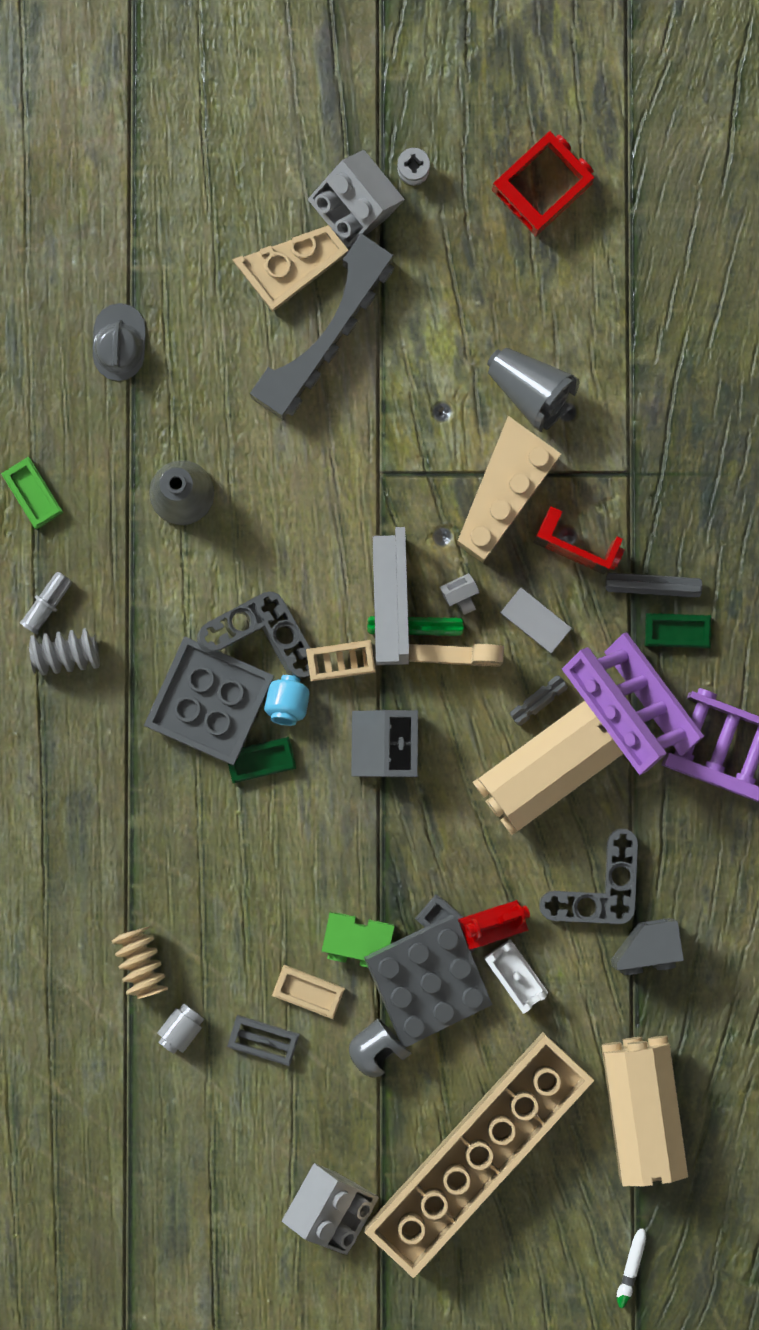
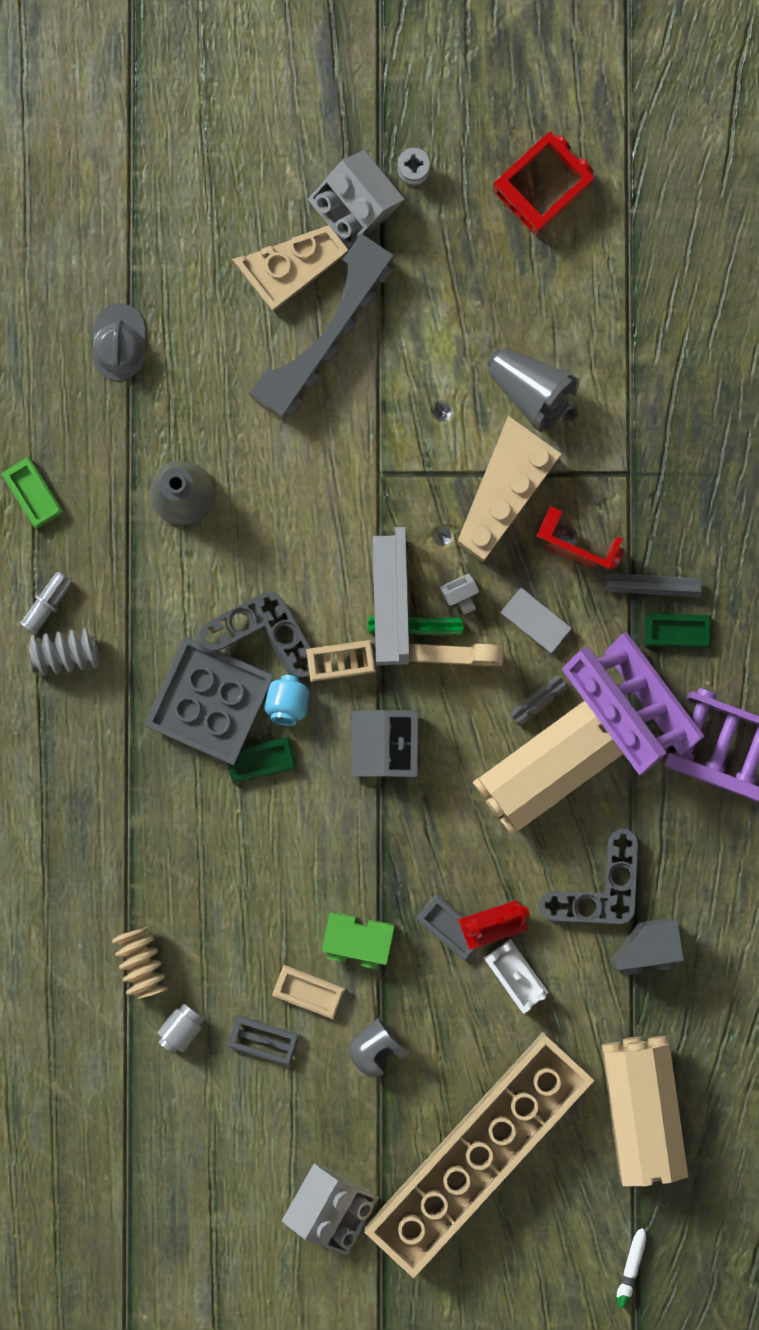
dark grey plate [364,915,493,1048] -> none

